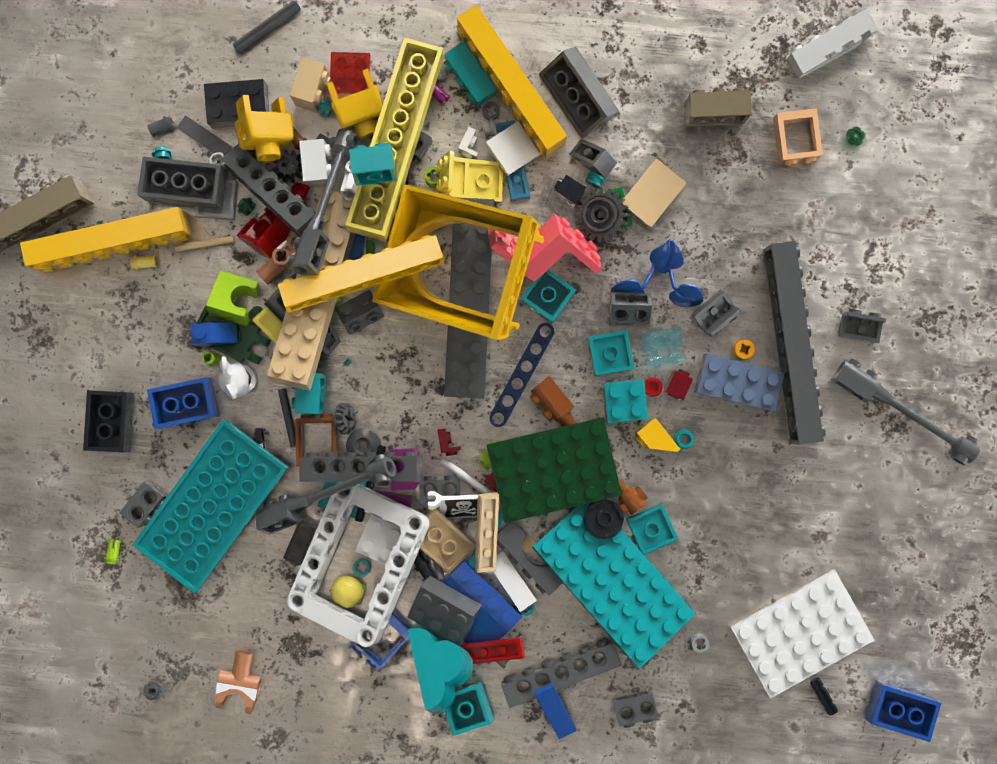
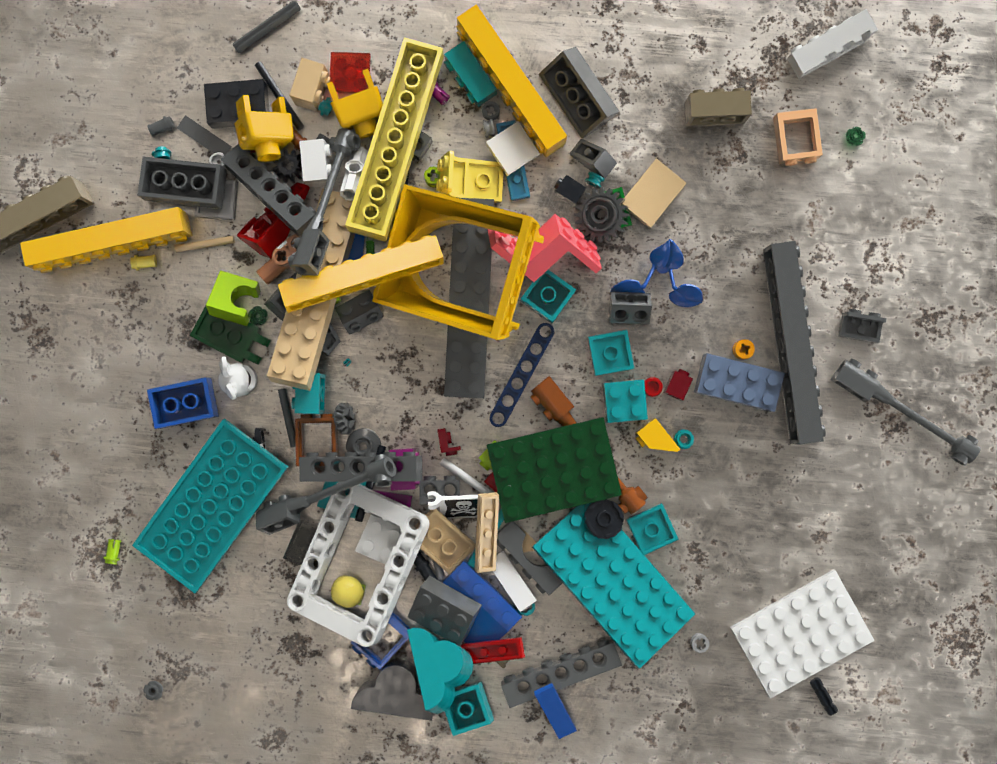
black brick [83,390,134,453] -> none
dark grey brick [119,481,168,528] -> none
blue slope [190,322,238,347] -> none
lime pin [201,351,220,367] -> none
nougat connector [215,650,261,714] -> none
clear green plate [237,197,256,216] -> none
light yellow tile [252,306,283,344] -> none
teal brick [349,143,397,186] -> none
teal bush [352,558,371,577] -> none
white bracket [458,127,478,160] -> none
dark grey brick [612,689,659,728] -> none
clear light blue plate [640,327,685,367] -> none
dark grey bracket [691,290,741,337] -> none
blue brick [865,680,942,742] -> none
none -> black bar [255,61,304,131]
none -> black brick [351,658,434,721]

